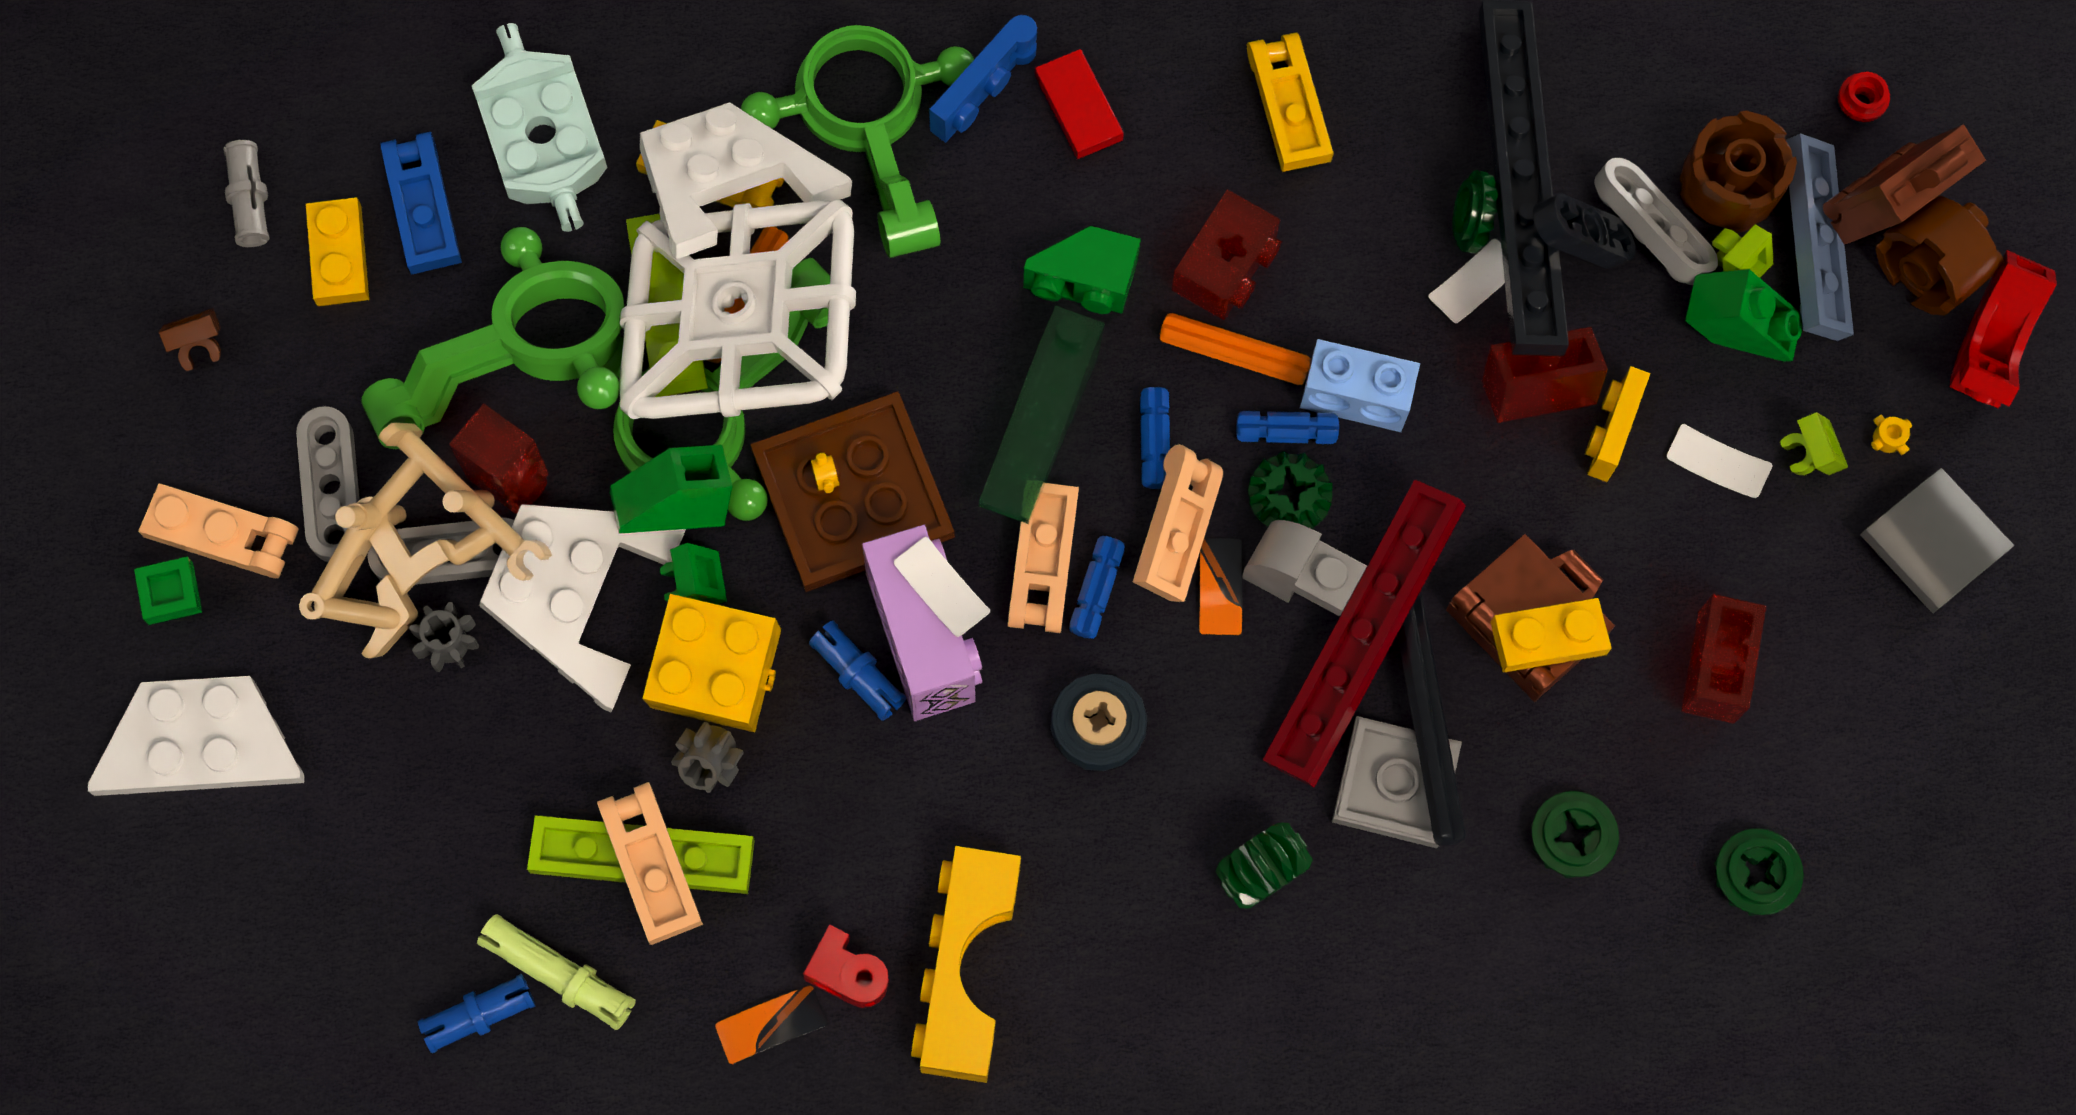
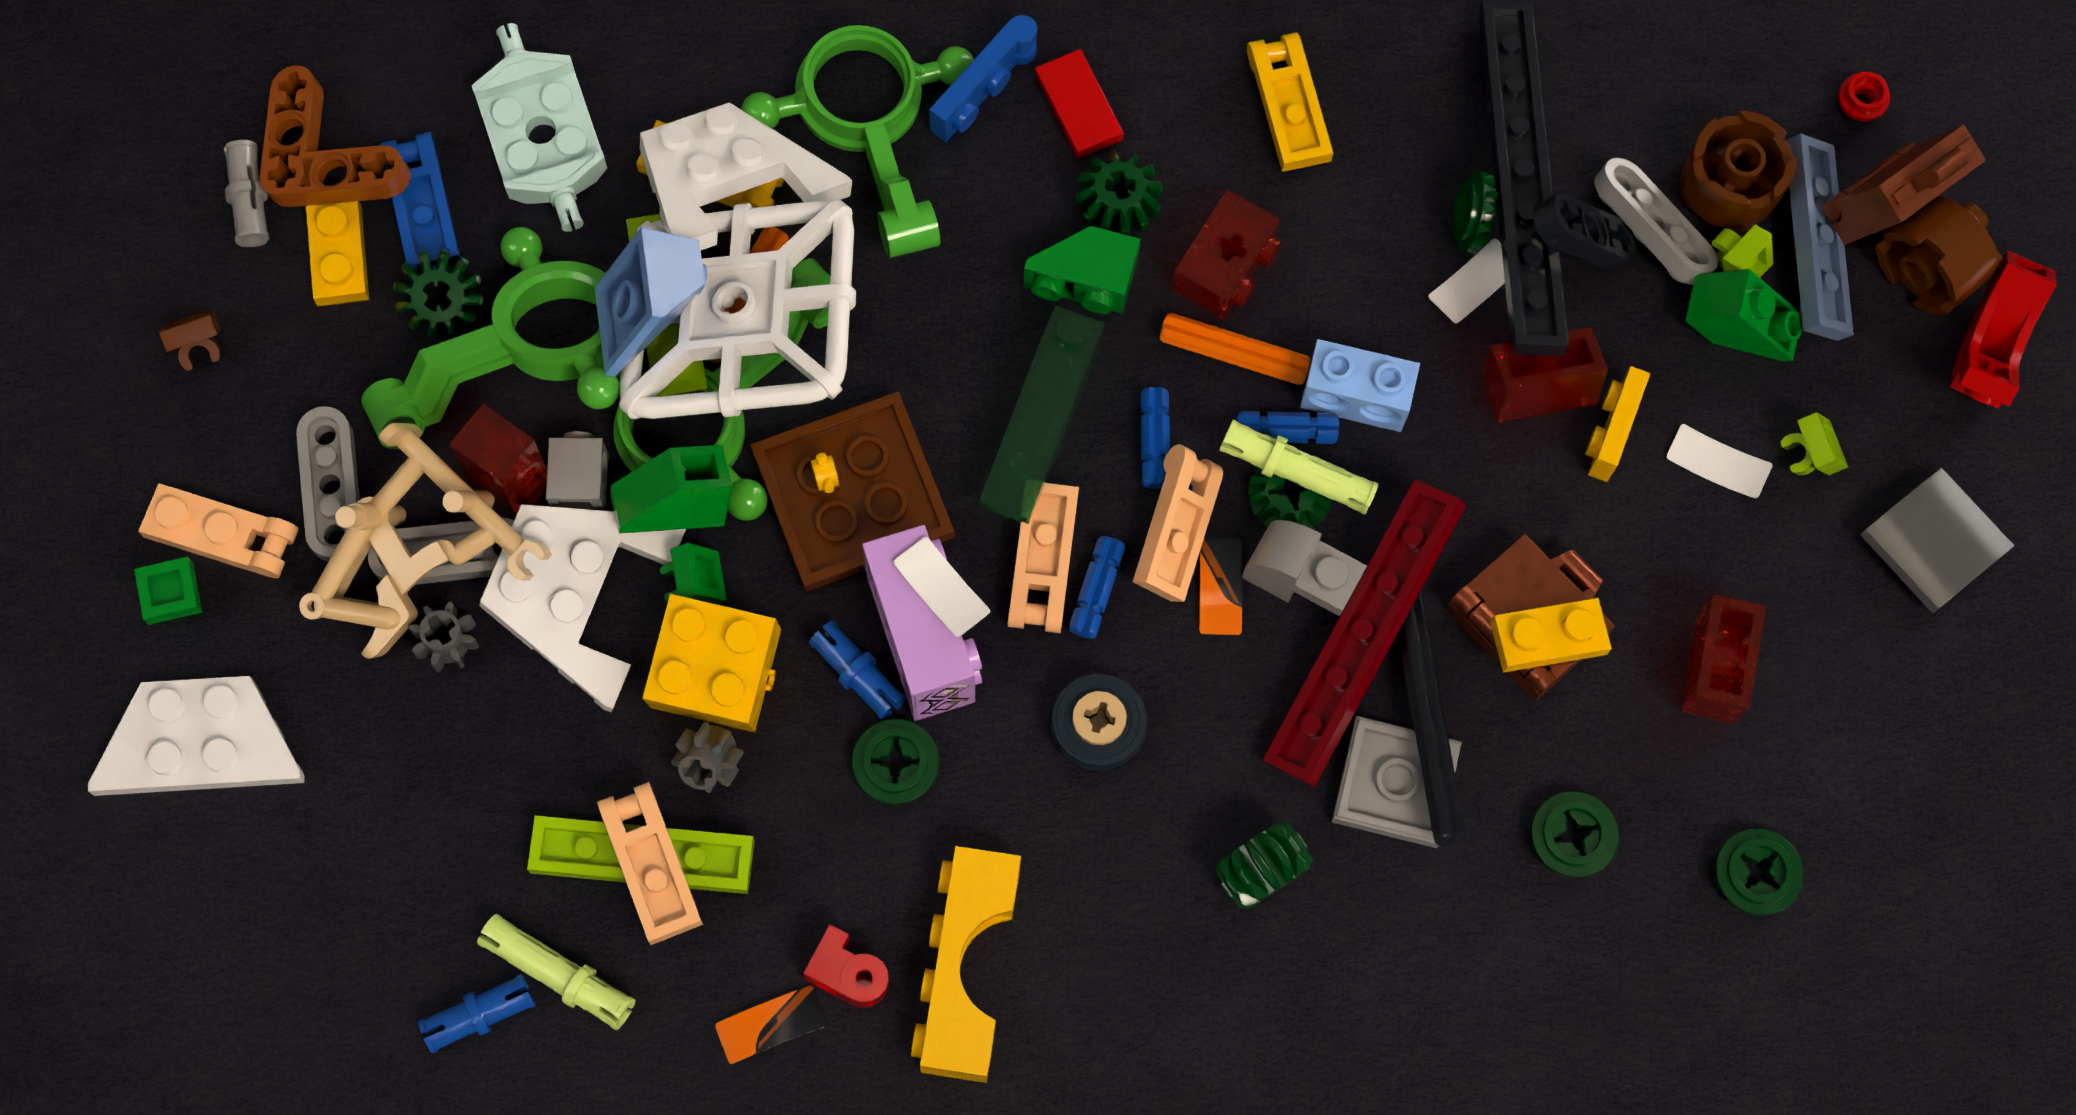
yellow piece [1871,415,1912,455] -> none
none -> dark orange beam [260,65,411,207]
none -> dark green gear [393,248,484,337]
none -> light grey brick [546,431,609,511]
none -> medium blue slope [595,227,707,377]
none -> dark green gear [852,719,939,806]
none -> dark green gear [1076,150,1163,236]
none -> yellowish green pin [1219,420,1379,515]

